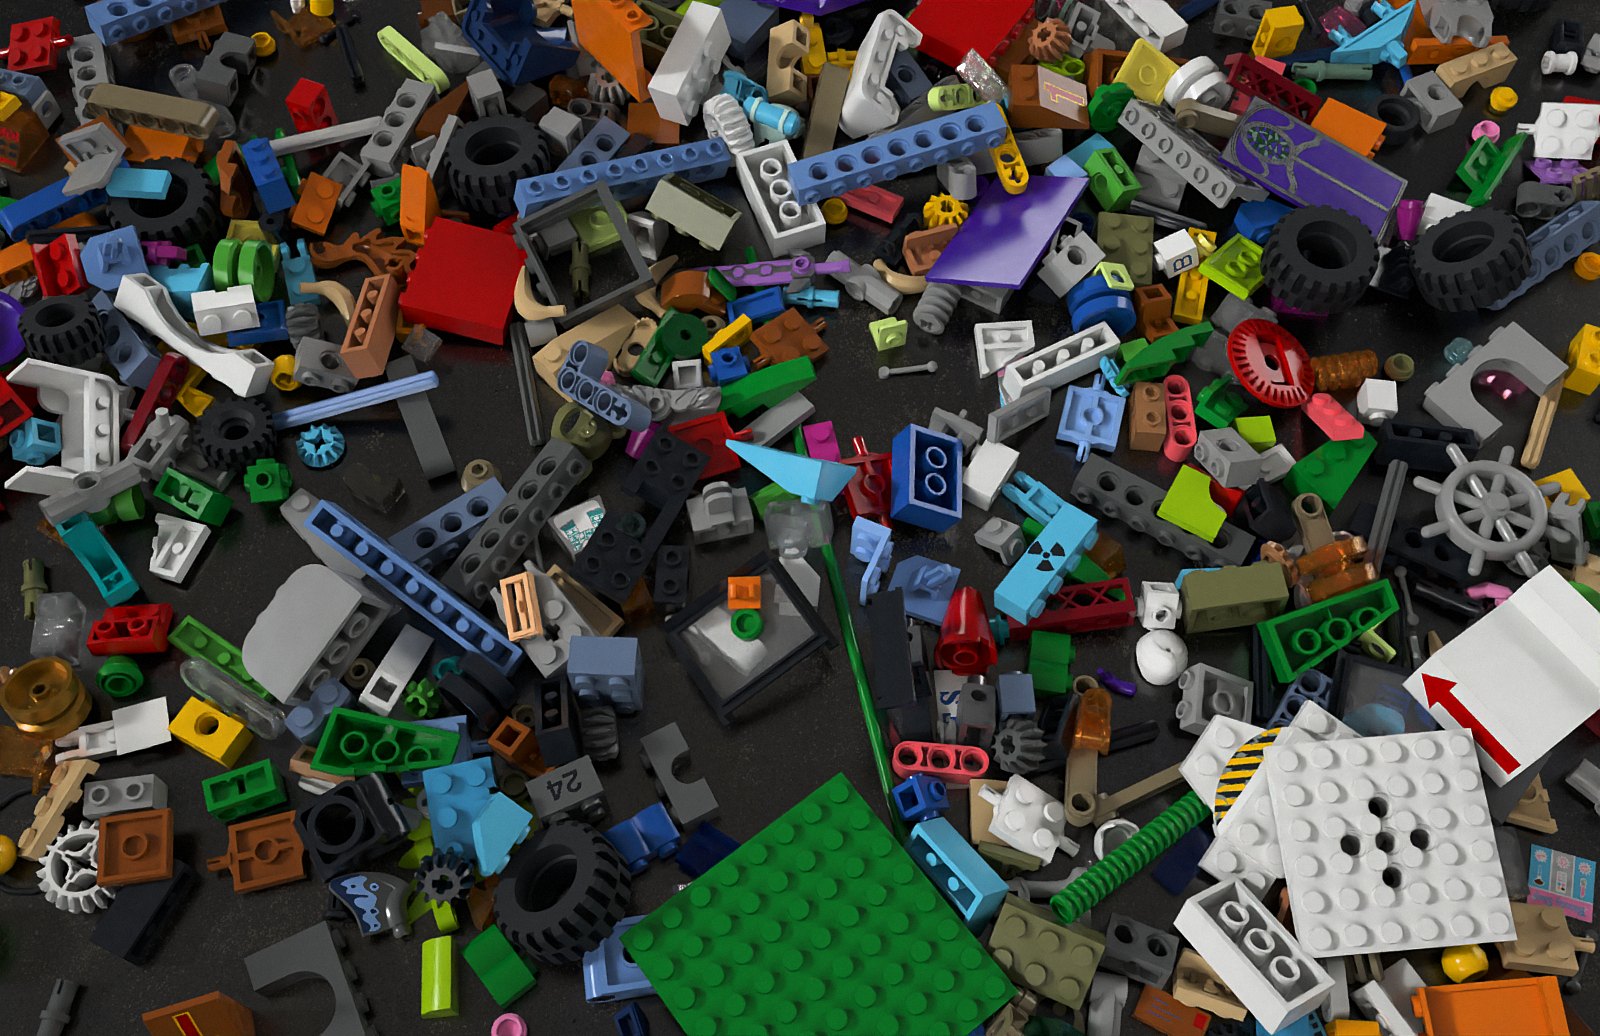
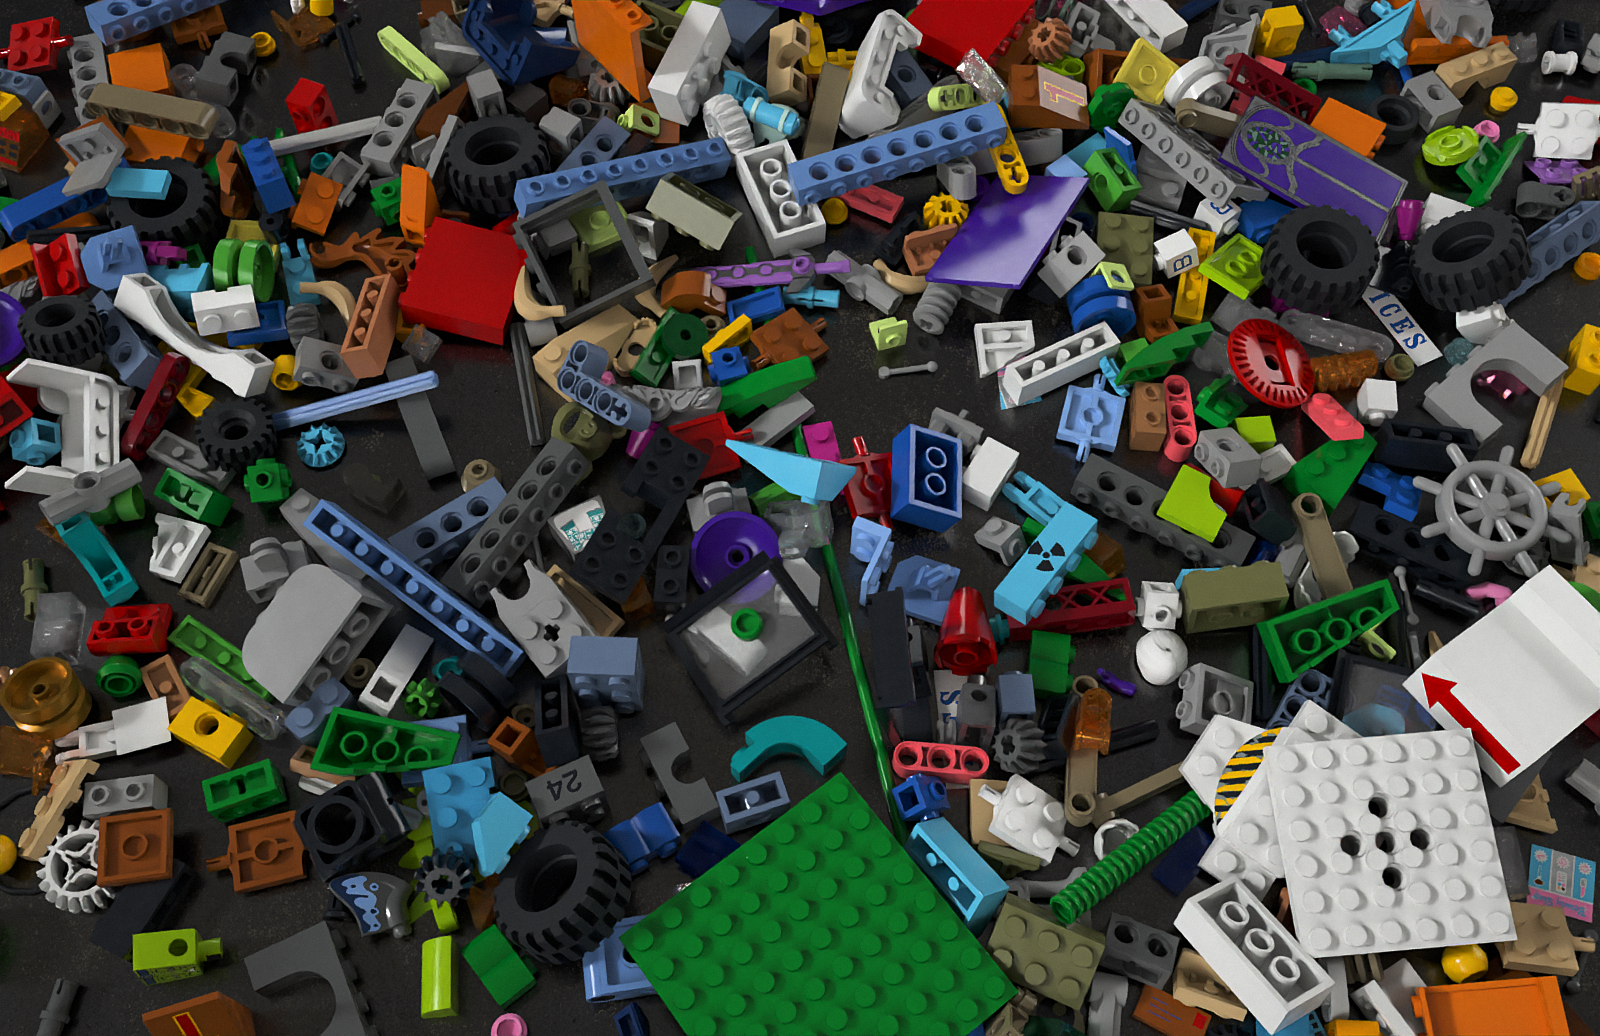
light grey brick [125,407,194,482] -> none
light nougat tile [499,571,543,643] -> none
green piece [708,267,737,302] -> none
orange tile [728,576,762,611] -> none
light grey tile [987,386,1051,444] -> none
light yellow plate [1191,232,1217,258] -> none
medium nougat gear [1261,541,1299,588] -> none
clear orange wheel [1295,535,1380,603] -> none
dark grey axle [1356,460,1408,588] -> none
none -> orange brick [107,43,176,97]
none -> lime torso [133,928,223,986]
none -> medium nougat plate [140,654,191,724]
none -> dark tan tile [177,542,239,608]
none -> light grey brick [240,537,312,604]
none -> teal plate [310,152,334,176]
none -> yellowish green bracket [616,104,660,137]
none -> dark purple dish [690,511,783,604]
none -> sand blue brick [716,771,790,835]
none -> teal arch [730,716,847,783]
none -> blue piece [1103,126,1139,181]
none -> white brick [1194,198,1242,240]
none -> light grey wing [1198,13,1261,93]
none -> clear plate [1278,309,1394,363]
none -> blue plate [1358,461,1422,522]
none -> white sticker [1362,286,1443,367]
none -> lime tile [1422,126,1480,166]
none -> white slope [1456,301,1515,345]
none -> clear tile [1507,32,1538,62]

